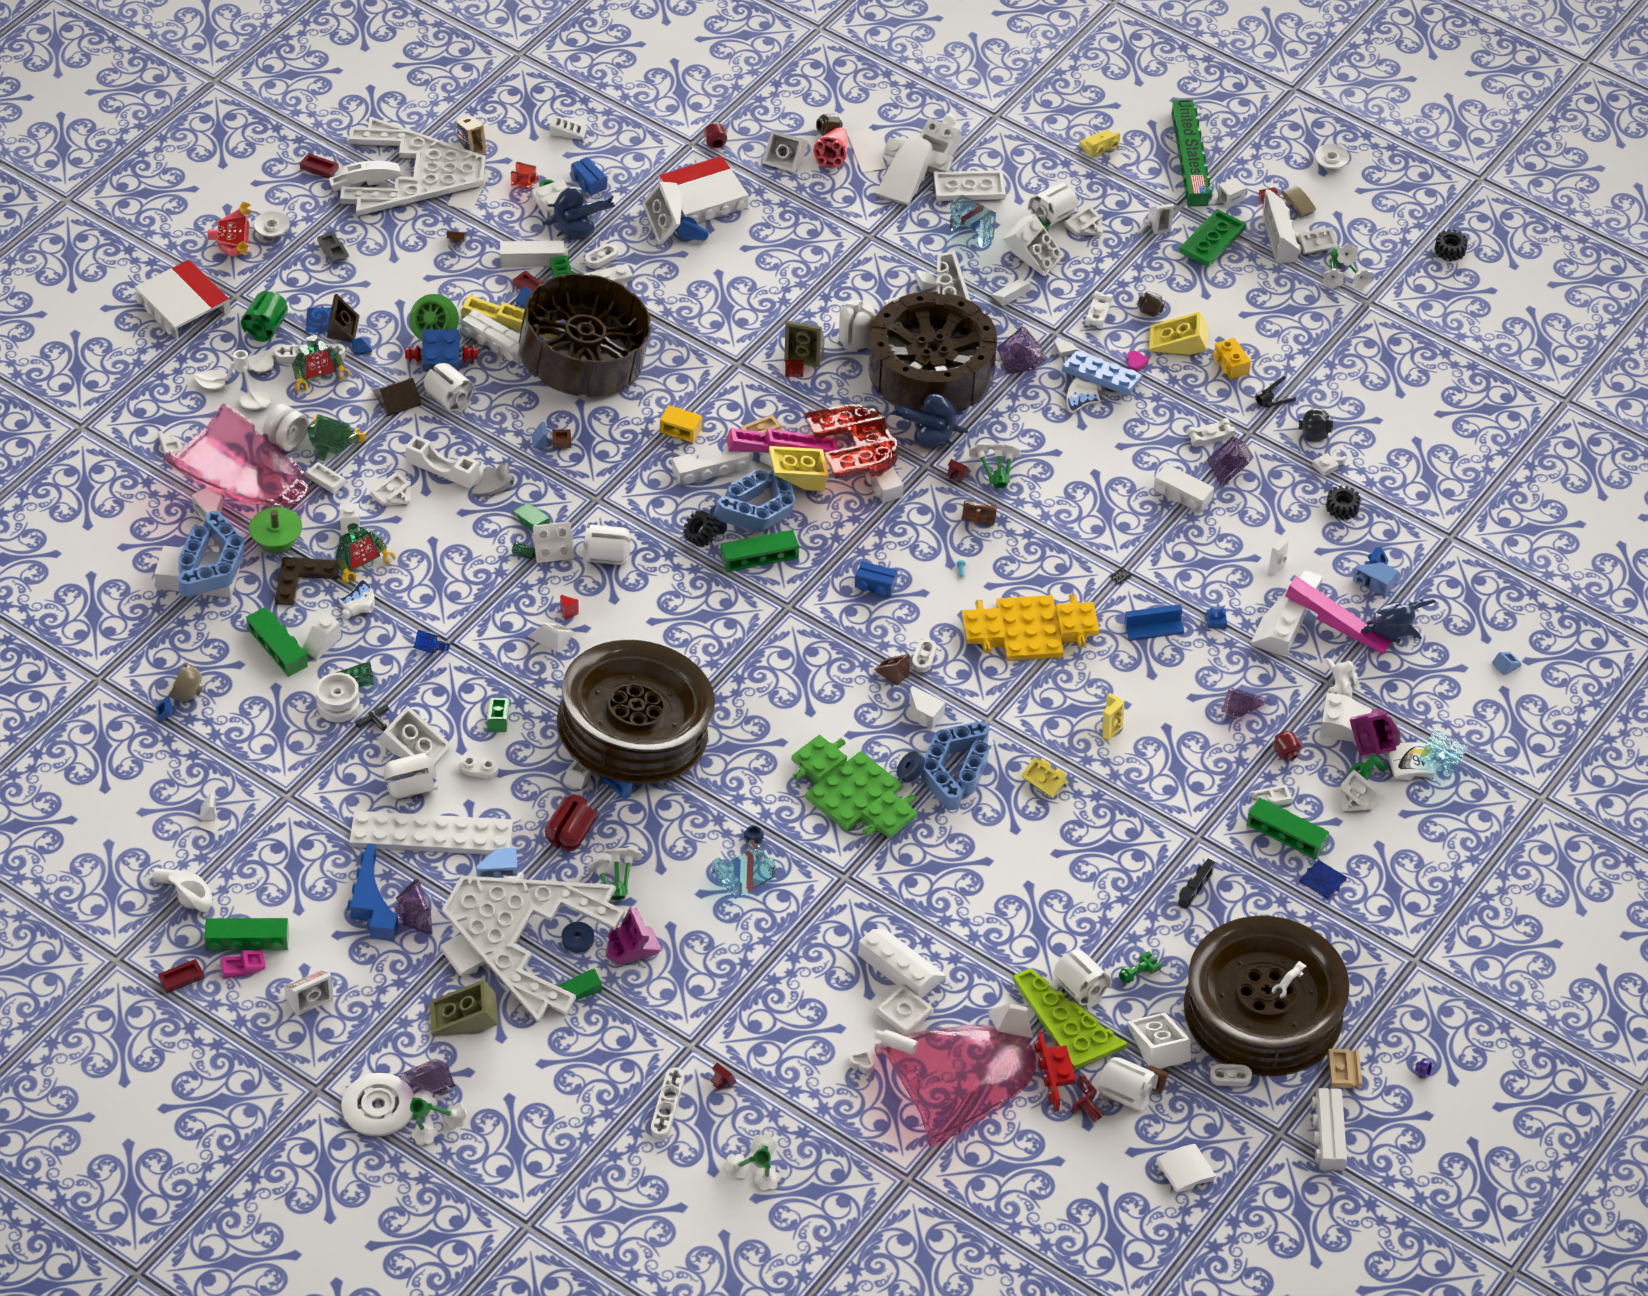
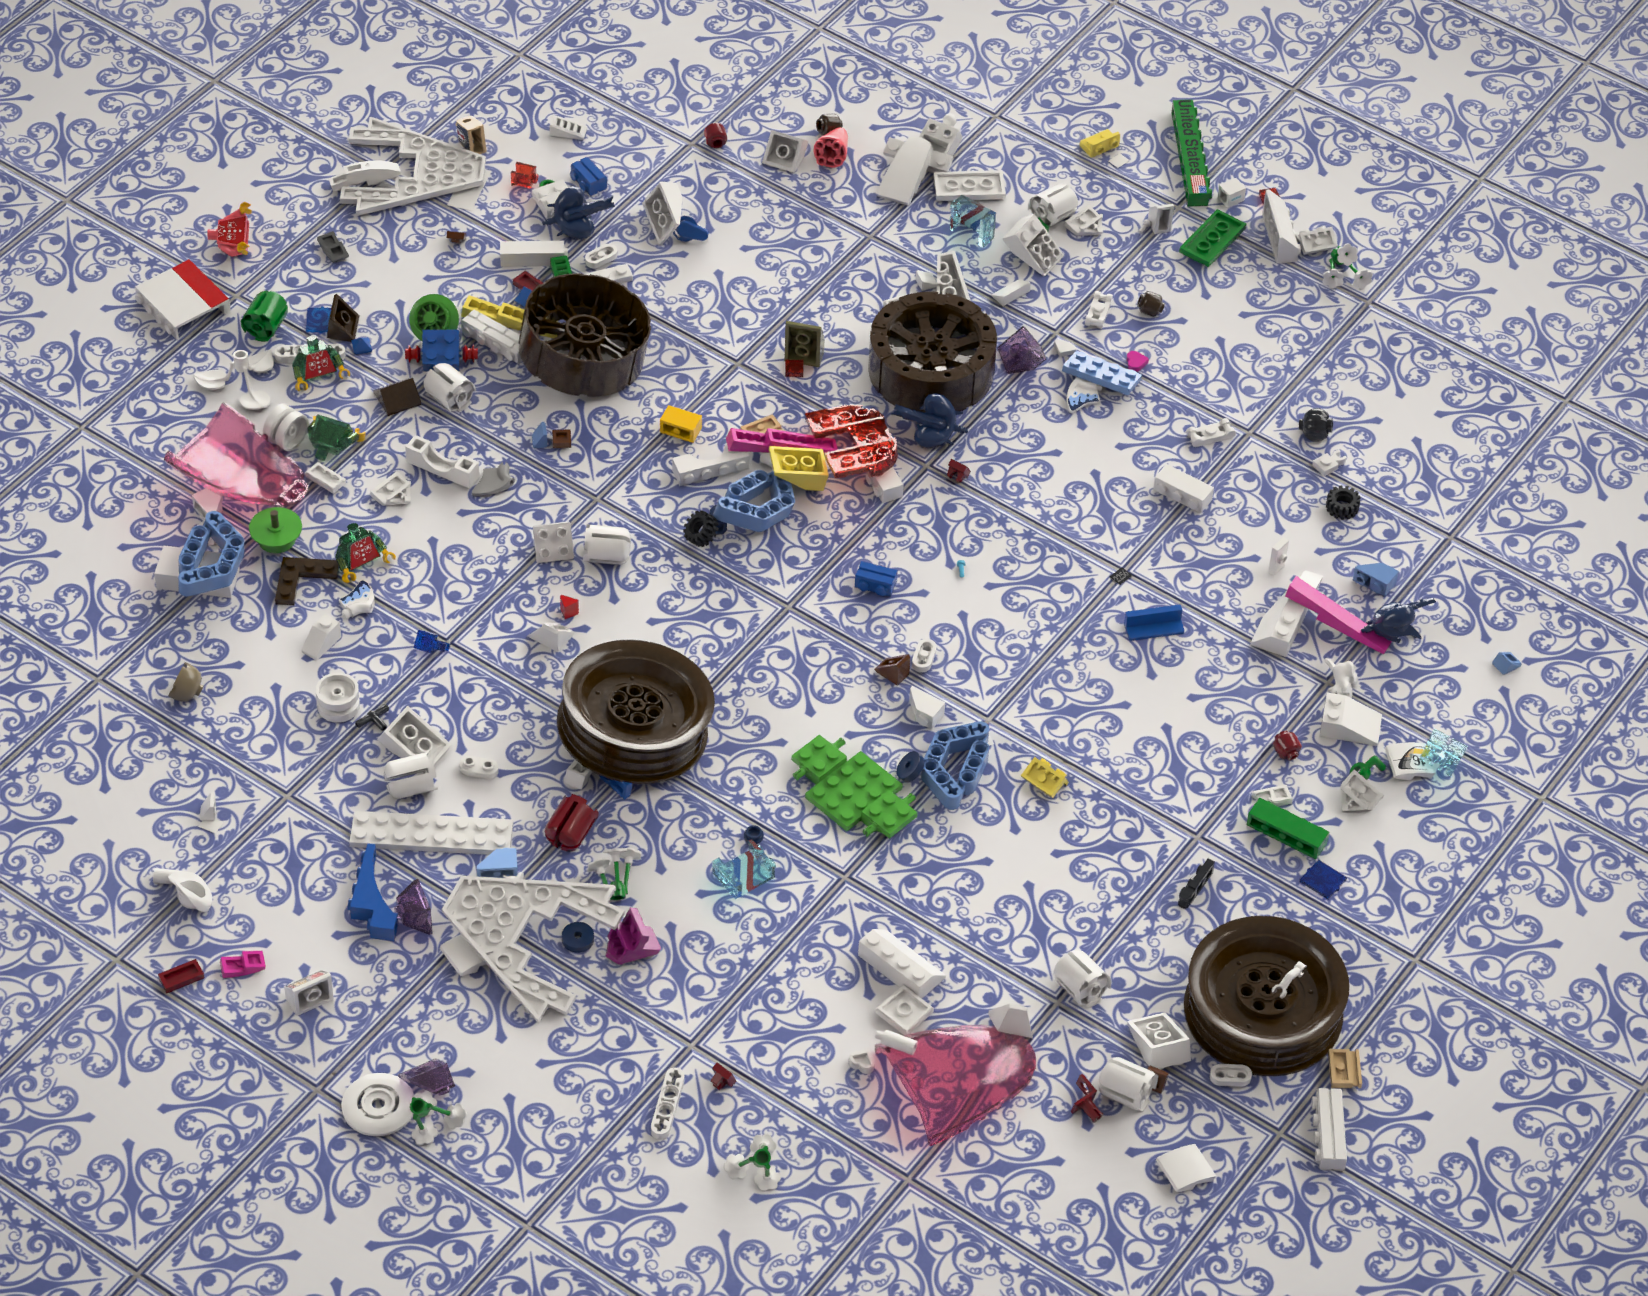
blue slope [155,696,174,723] -> none
white tile [157,431,184,460] -> none
green brick [204,918,289,951] -> none
green brick [246,607,308,677] -> none
white dish [254,211,290,237] -> none
dark red tile [300,153,339,179] -> none
clear green slope [335,662,374,687] -> none
white slope [340,503,361,547] -> none
olive slope [430,980,498,1036] -> none
green slope [487,698,509,732] -> none
clear green piece [511,541,535,559] -> none
slope [513,503,550,533] -> none
green slope [558,968,602,1000] -> none
white panel [659,156,748,224] -> none
green brick [720,530,799,572] -> none
white cylinder [839,300,876,352] -> none
white sticker [847,128,887,172] -> none
reddish brown hips [961,500,997,526] -> none
yellow piece [962,593,1099,661] -> none
plant [969,443,1021,488] -> none
lime wing [1012,968,1128,1071] -> none
red bracket [1034,1031,1076,1112] -> none
light yellow bracket [1102,693,1125,741] -> none
green hinge [1119,951,1163,983] -> none
light yellow slope [1149,311,1208,355] -> none
blue tile [1206,607,1227,628] -> none
clear purple slope [1207,436,1253,486] -> none
yellow brick [1213,338,1251,380] -> none
clear purple slope [1221,688,1270,719] -> none
black plant [1255,376,1296,408] -> none
dark tan slope [1281,185,1316,218] -> none
white dish [1315,144,1349,169] -> none
magenta piece [1349,708,1400,756] -> none
blue tile [1365,547,1389,565] -> none
dark purple plate [1415,1058,1432,1078] -> none
black tyre [1434,229,1468,261] -> none

